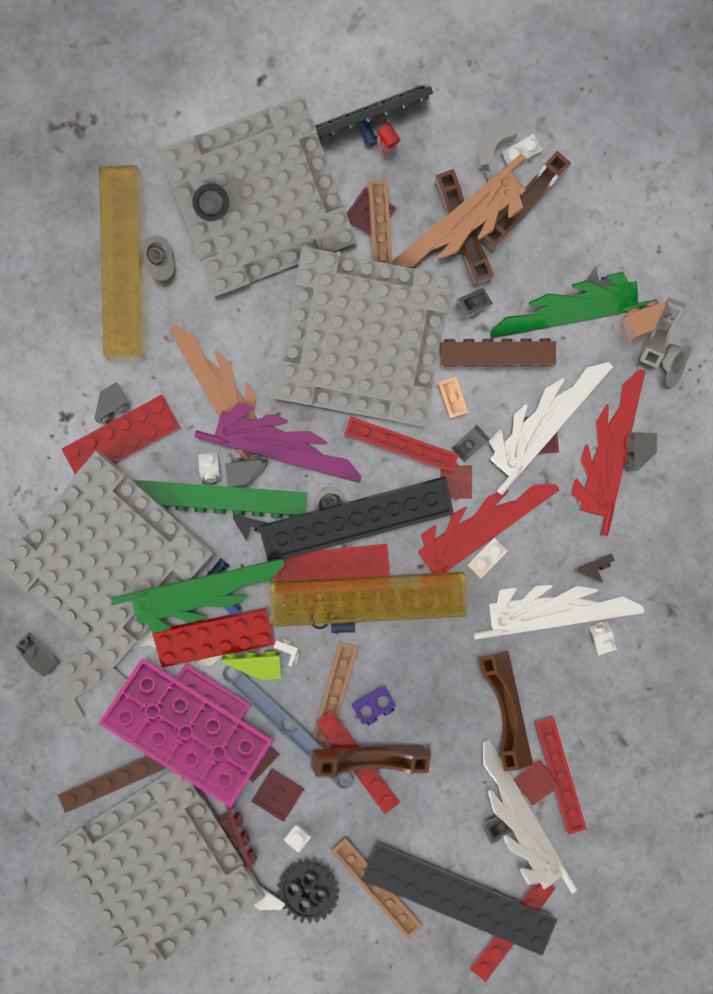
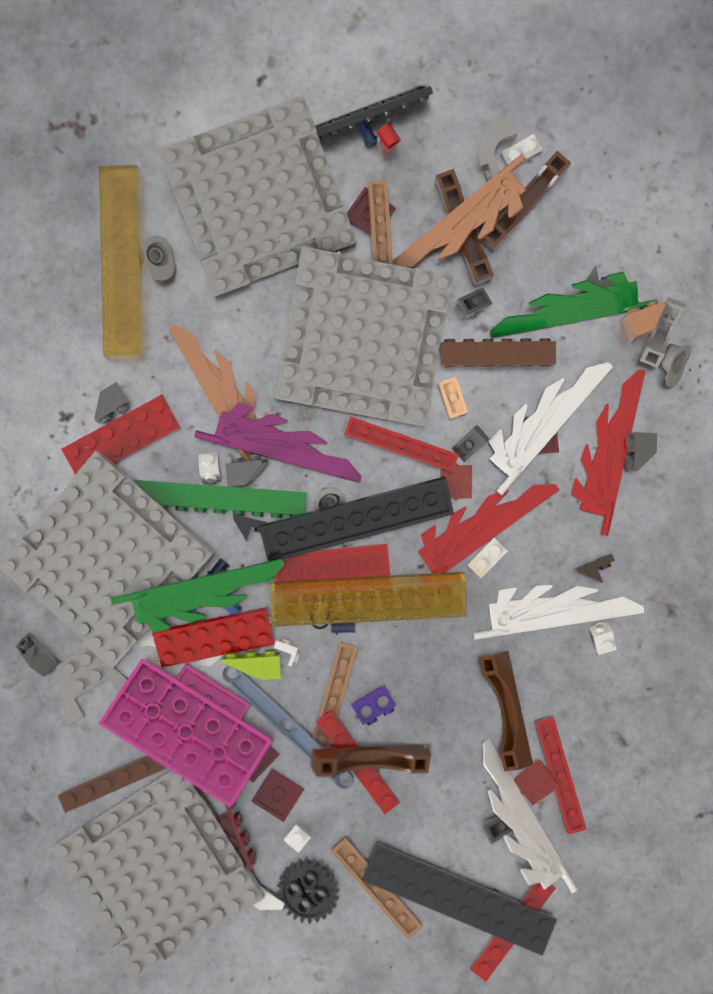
black tyre [192,184,229,221] -> none

